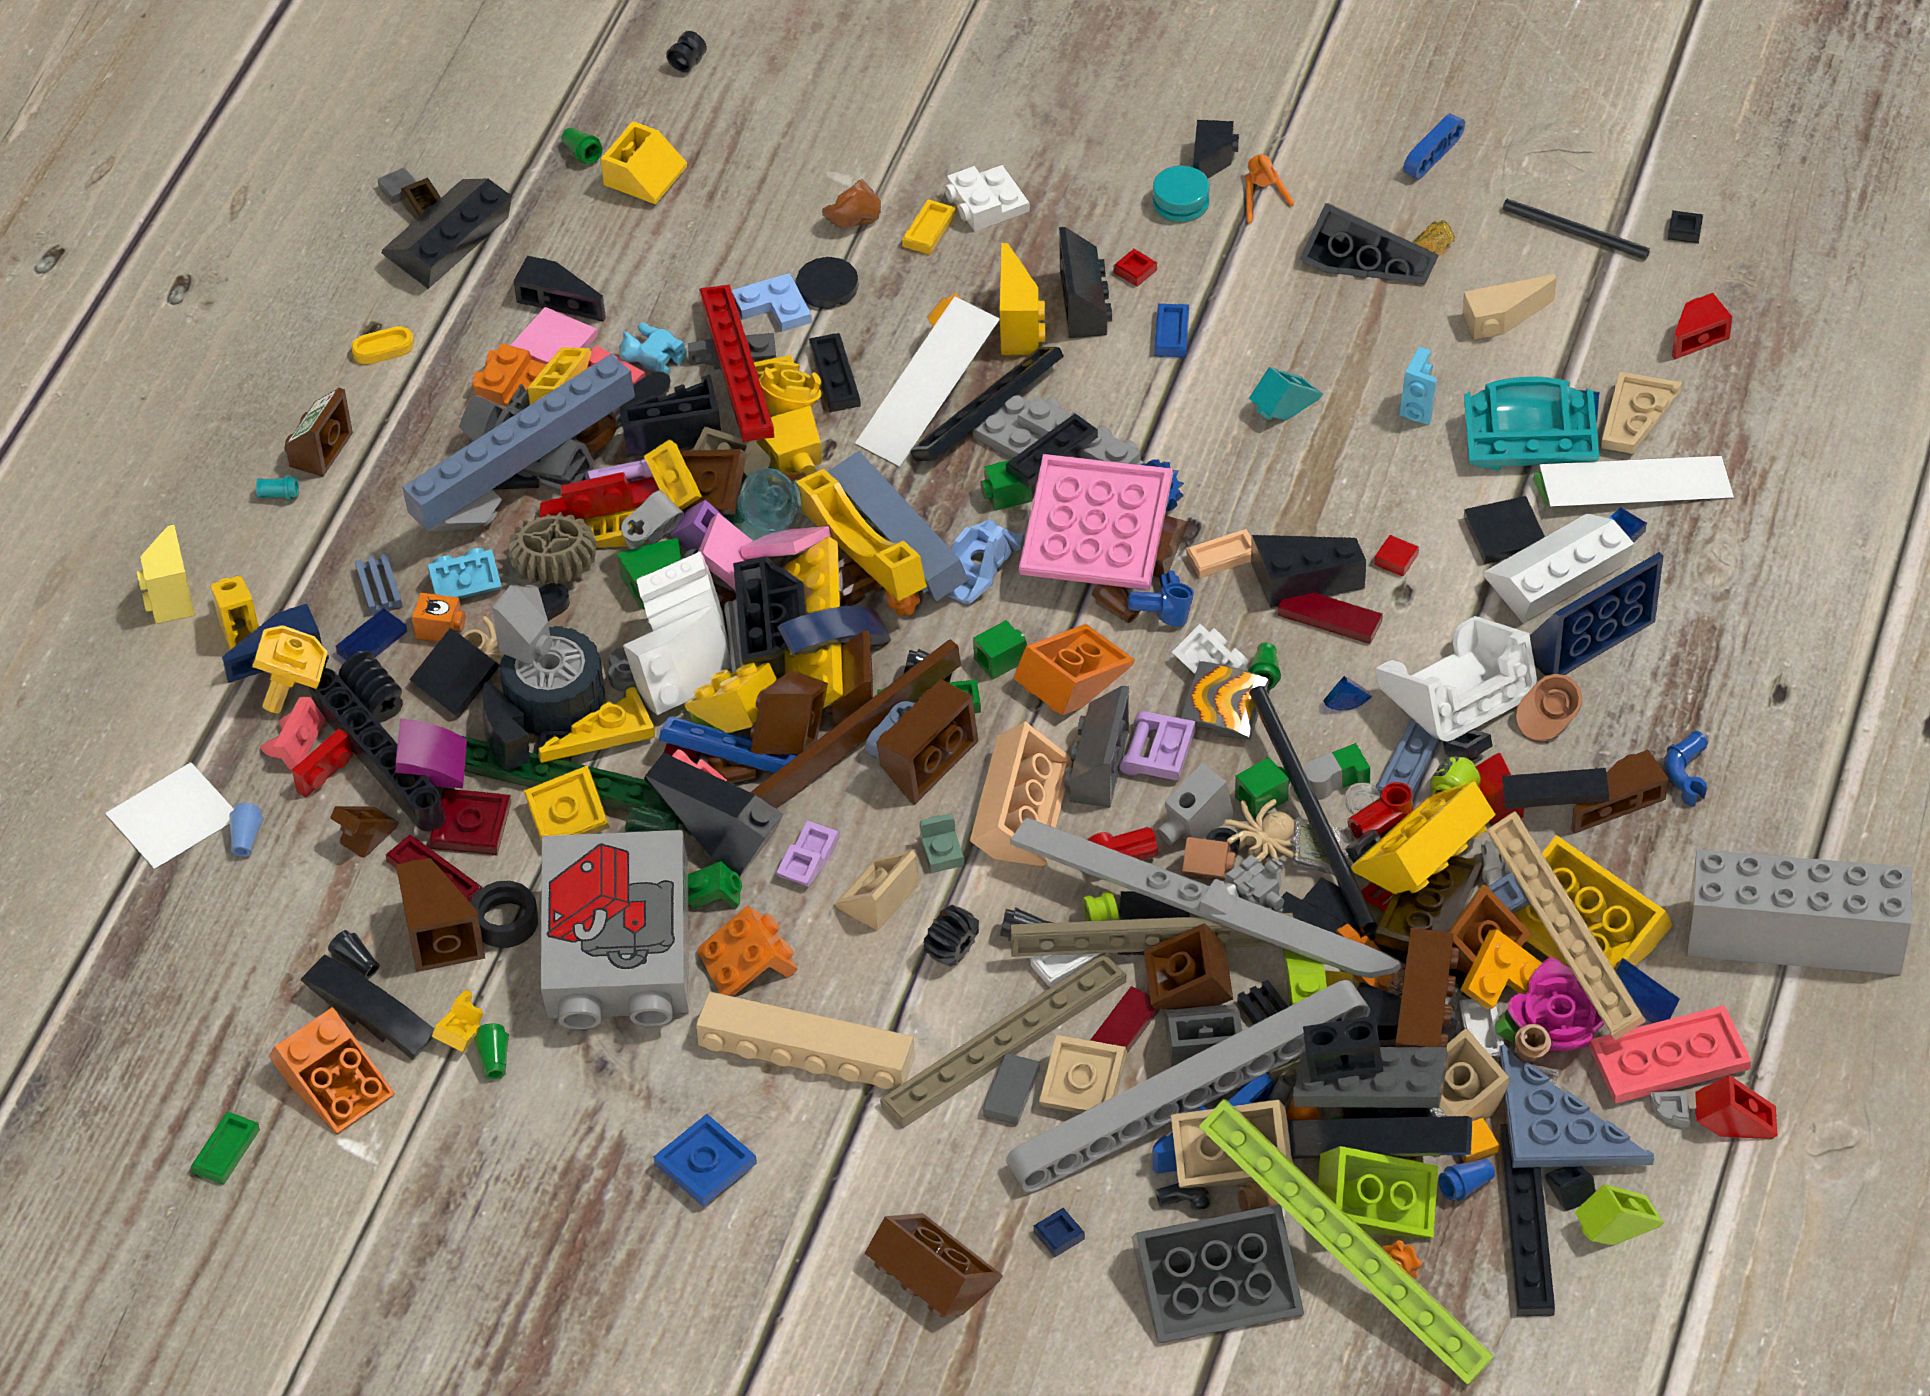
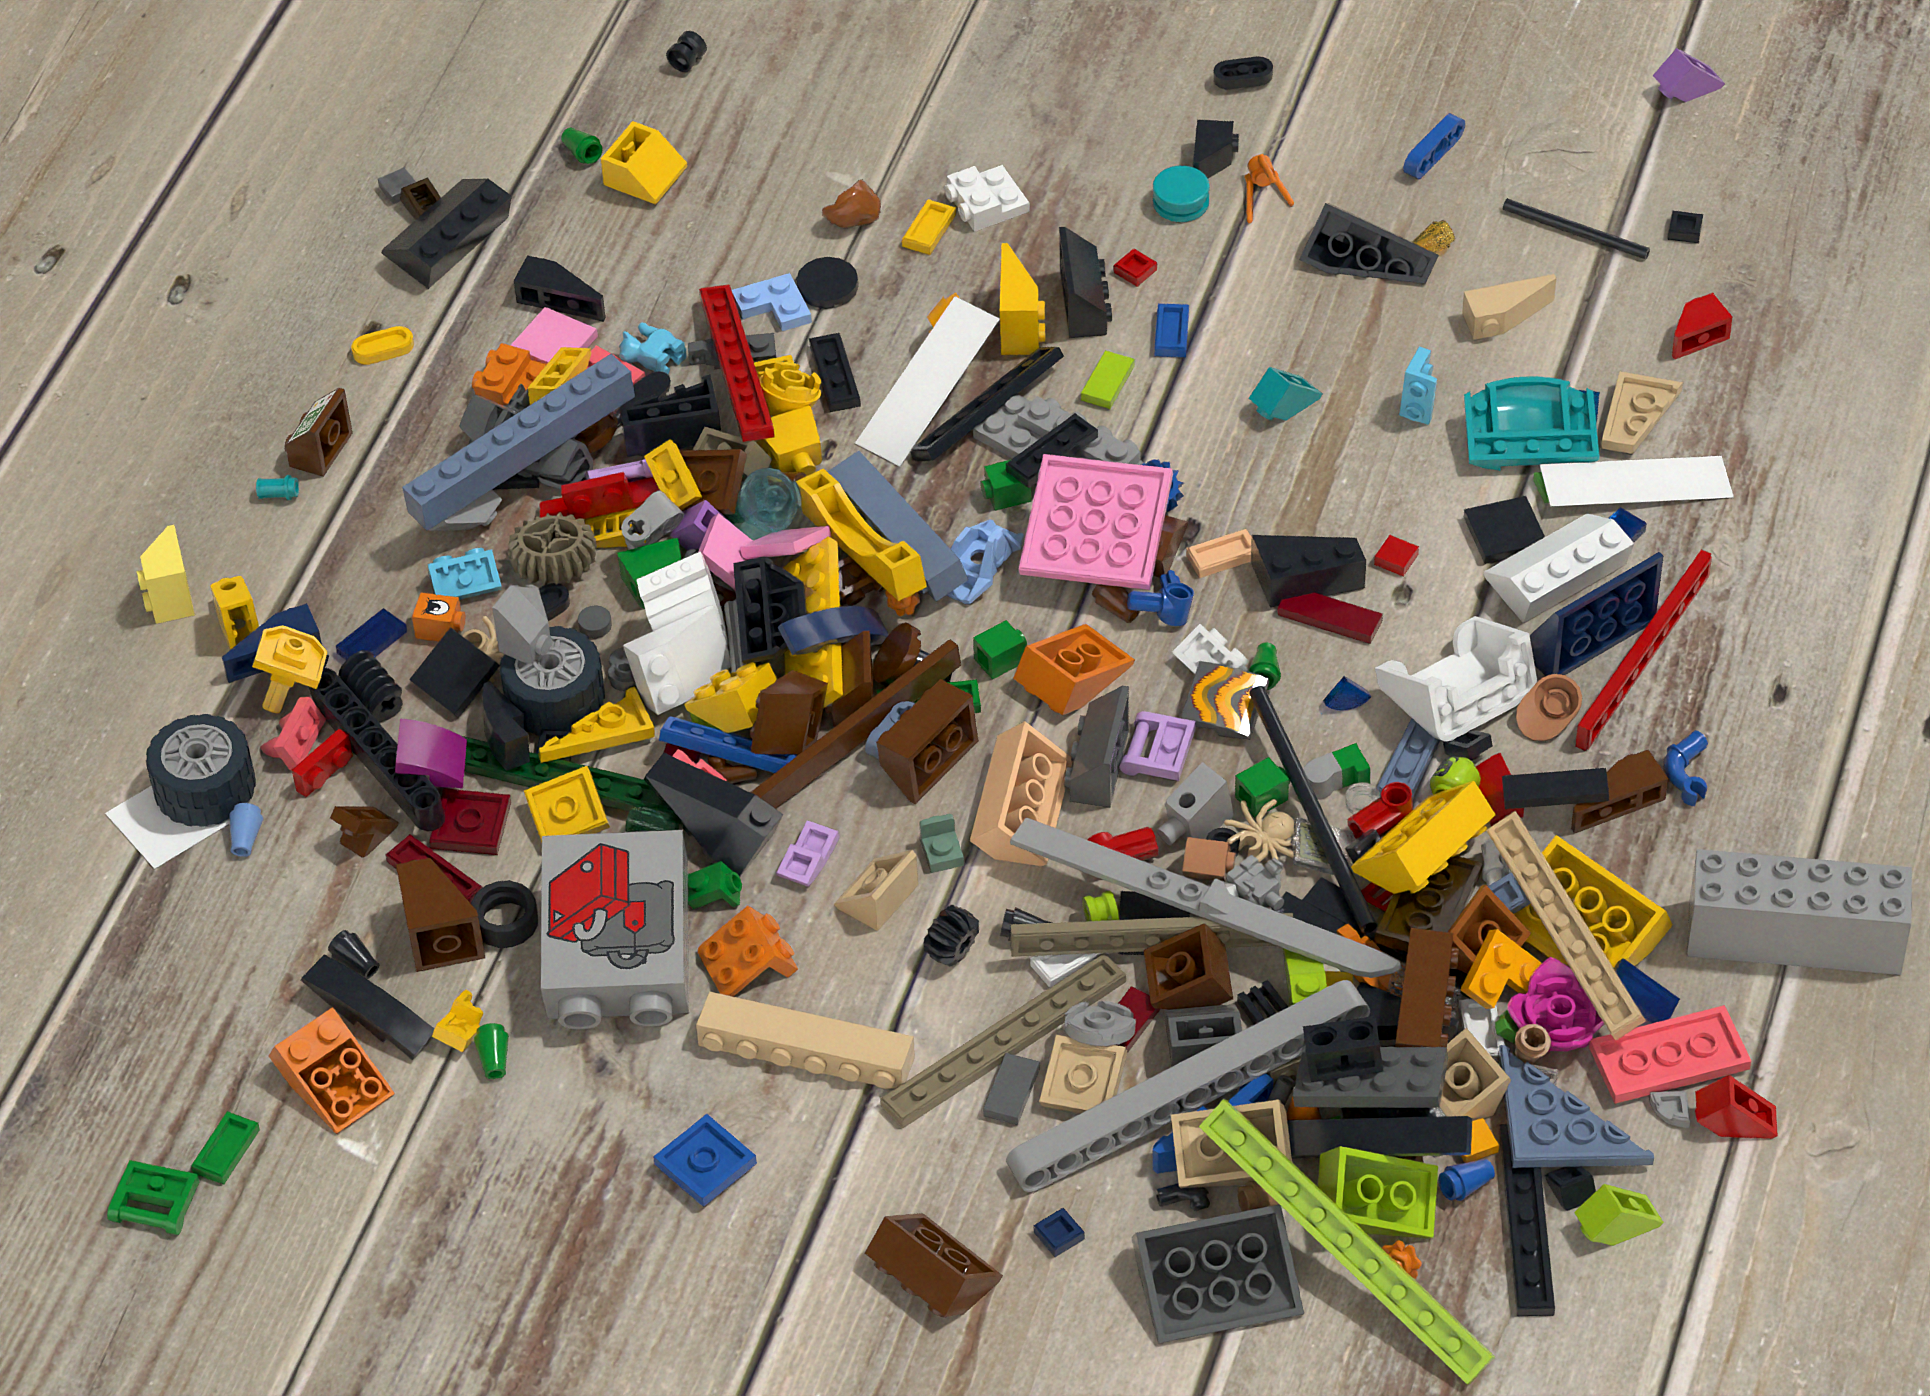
sand blue tile [355,553,403,615] -> none
none -> green plate [107,1160,200,1235]
none -> black wheel [146,714,256,827]
none -> dark grey tile [578,605,612,638]
none -> reddish brown tile [873,622,921,687]
none -> light grey tile [1065,1001,1136,1046]
none -> lime tile [1081,350,1135,409]
none -> black plate [1213,56,1273,90]
none -> red tile [1575,549,1712,751]
none -> medium lavender slope [1653,48,1725,102]

